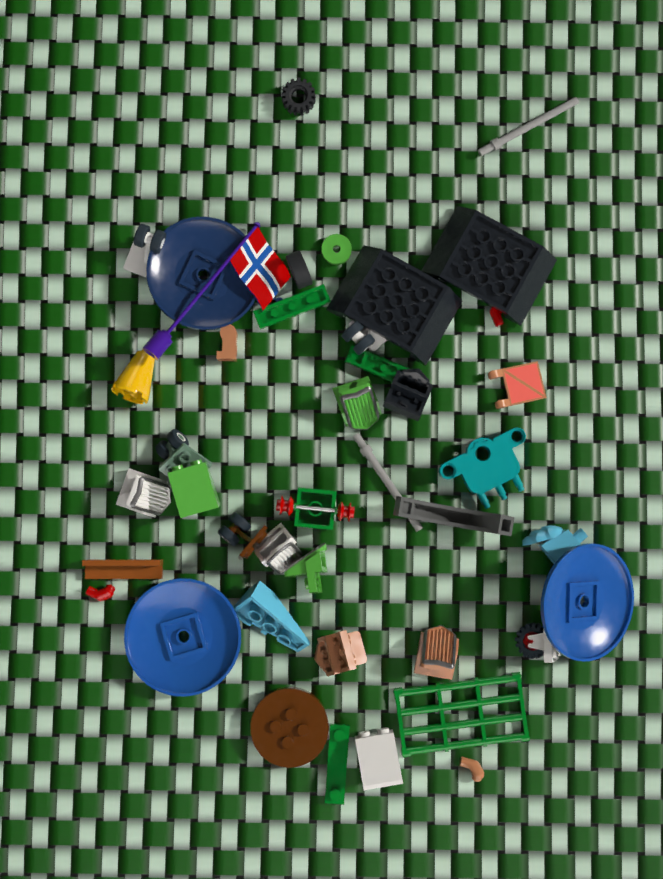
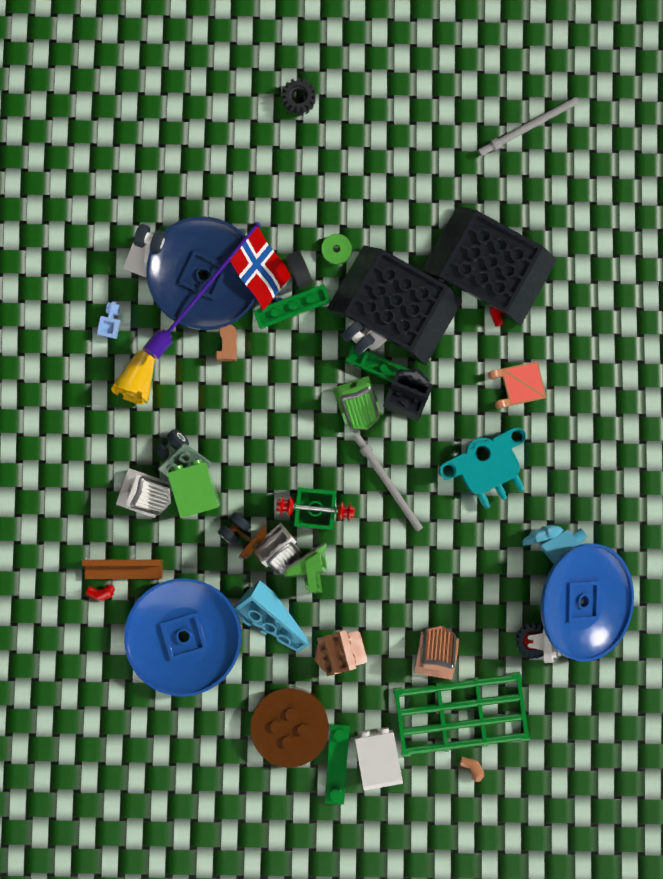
dark grey arch [393,496,515,536] -> none
none -> light blue plate [97,301,121,339]

